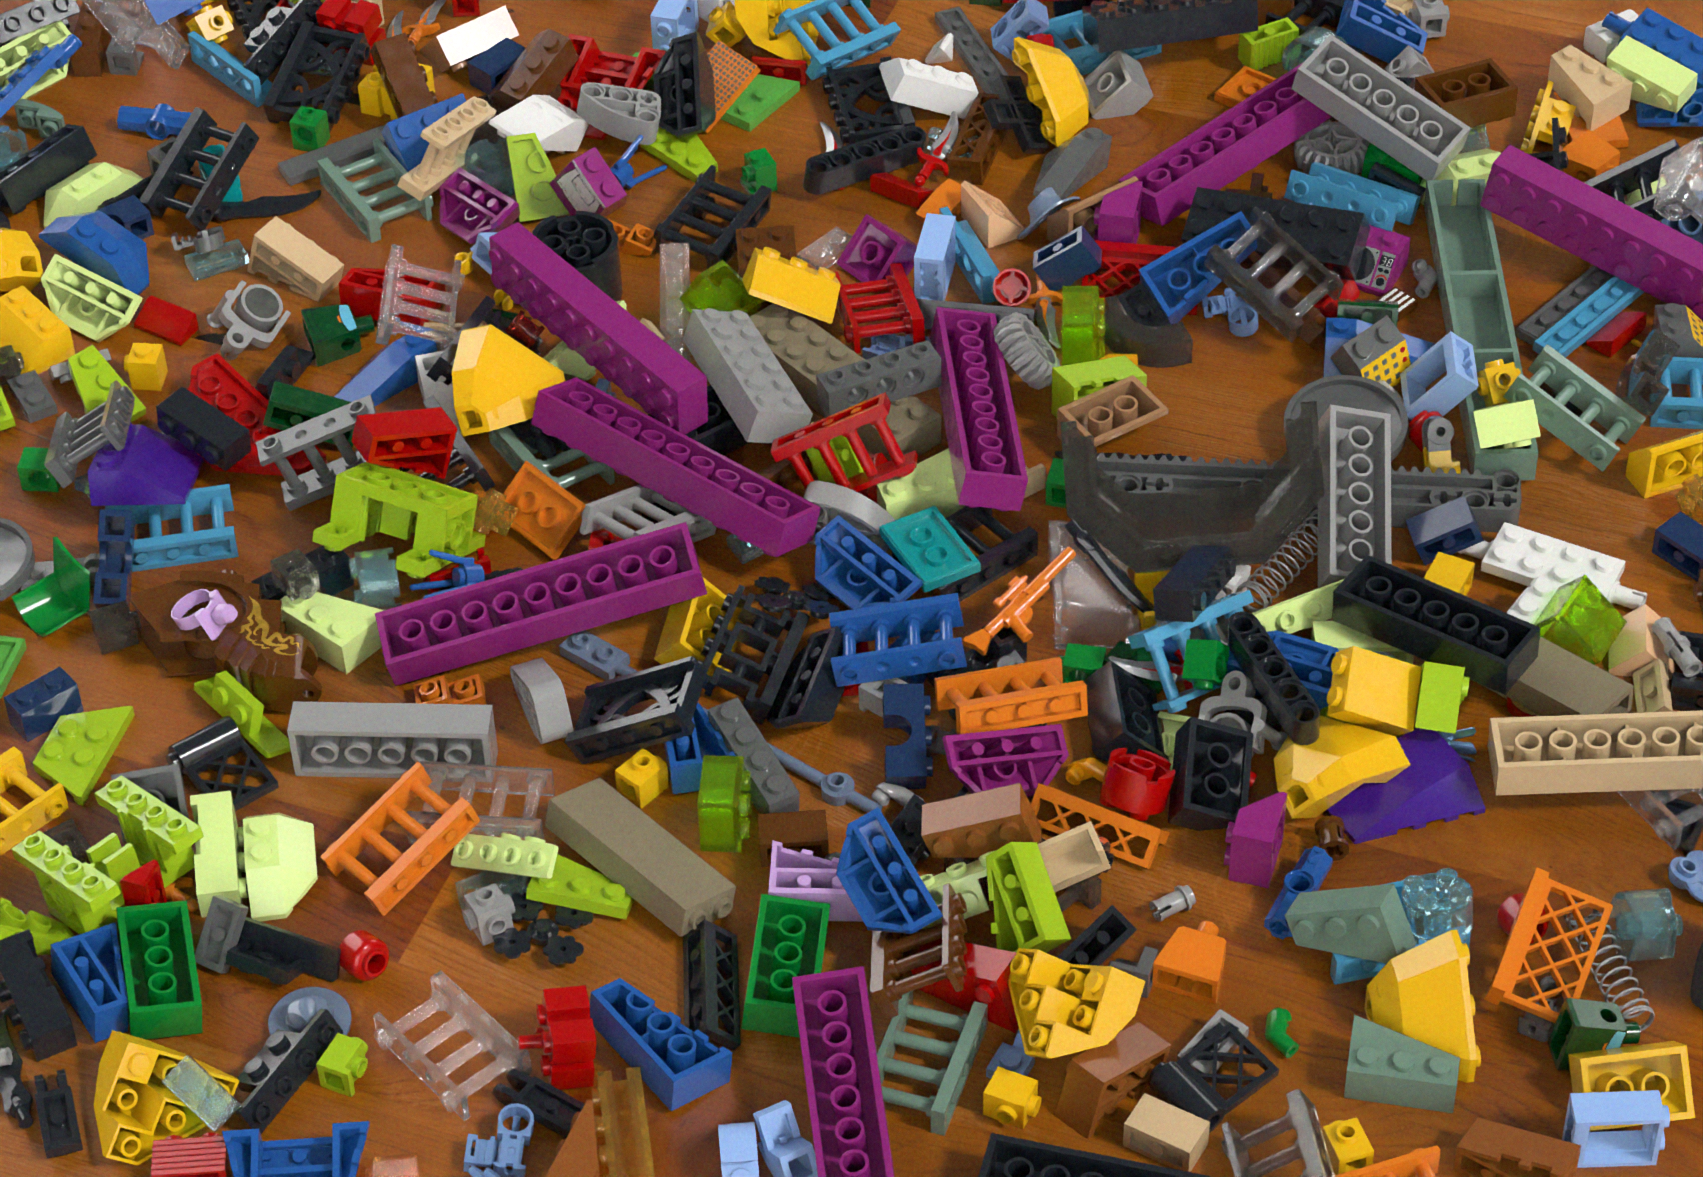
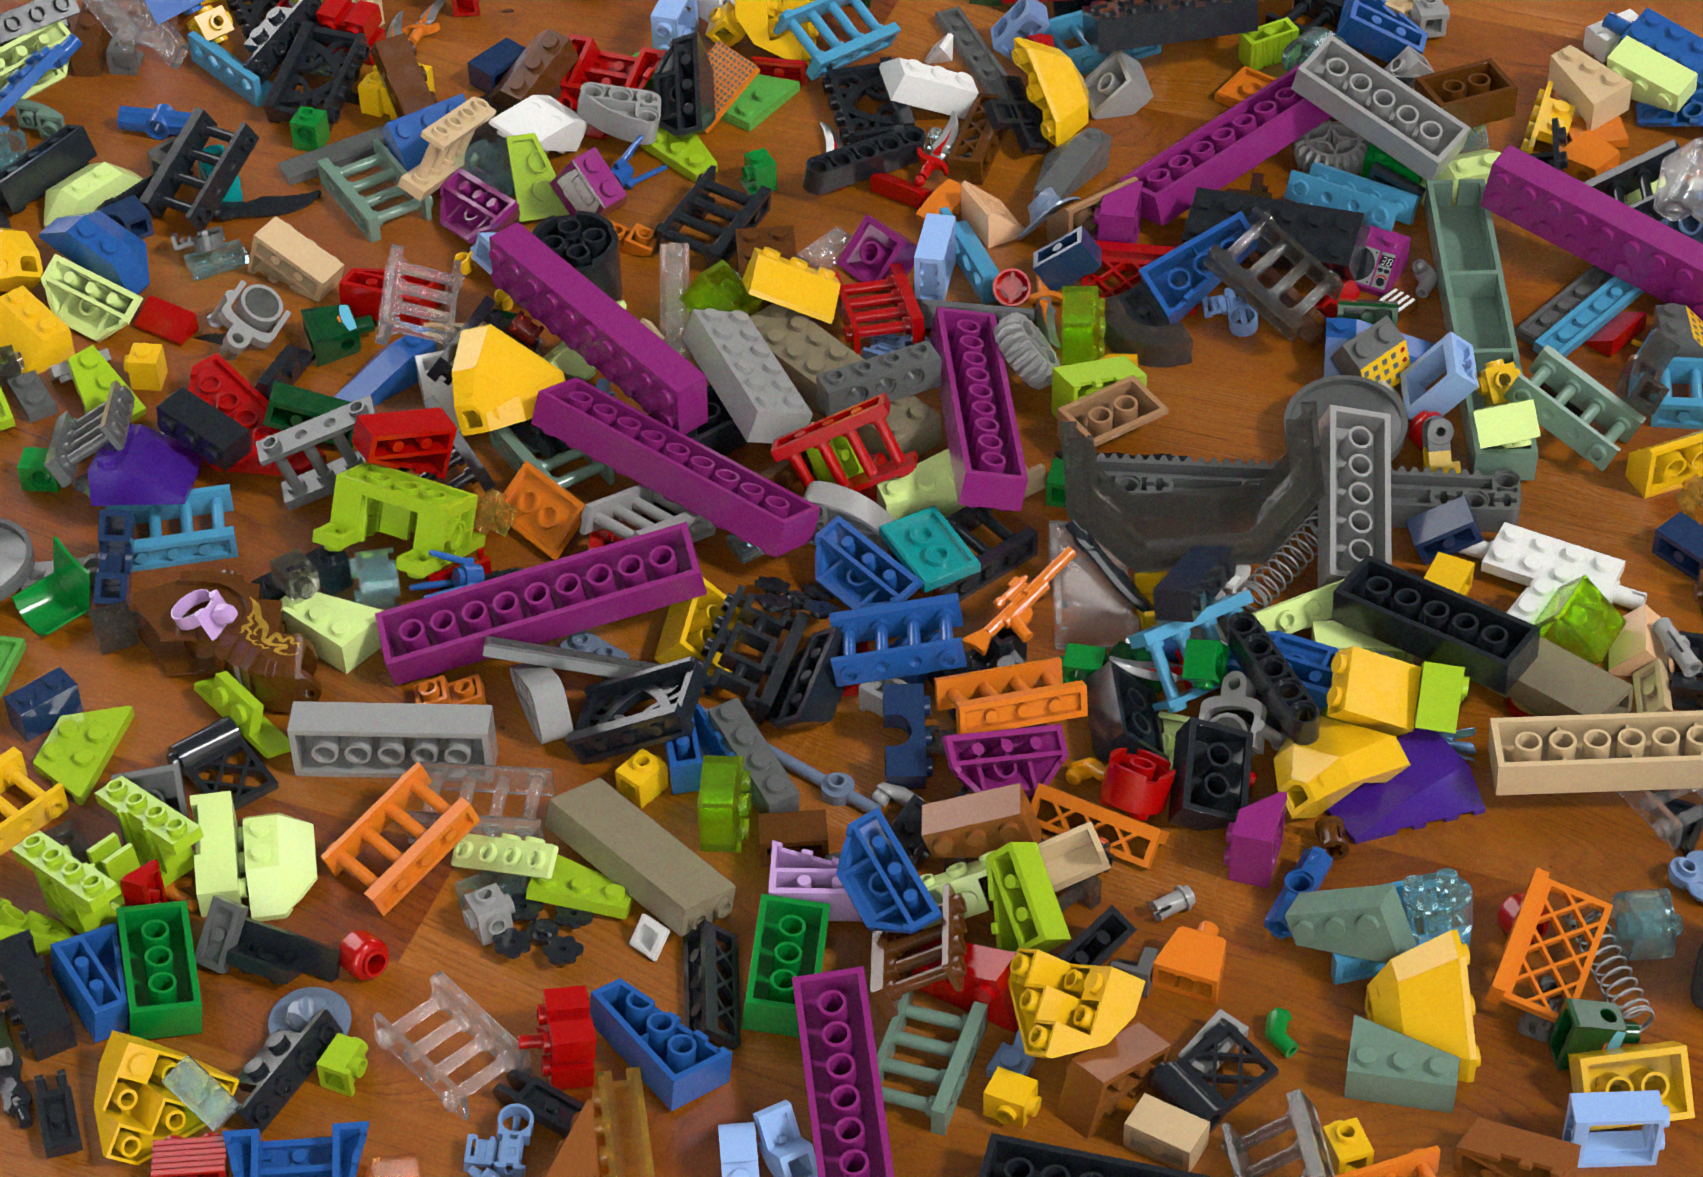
slope [419,6,519,73] -> none
none -> dark grey tile [483,636,662,678]
none -> white slope [629,914,670,961]

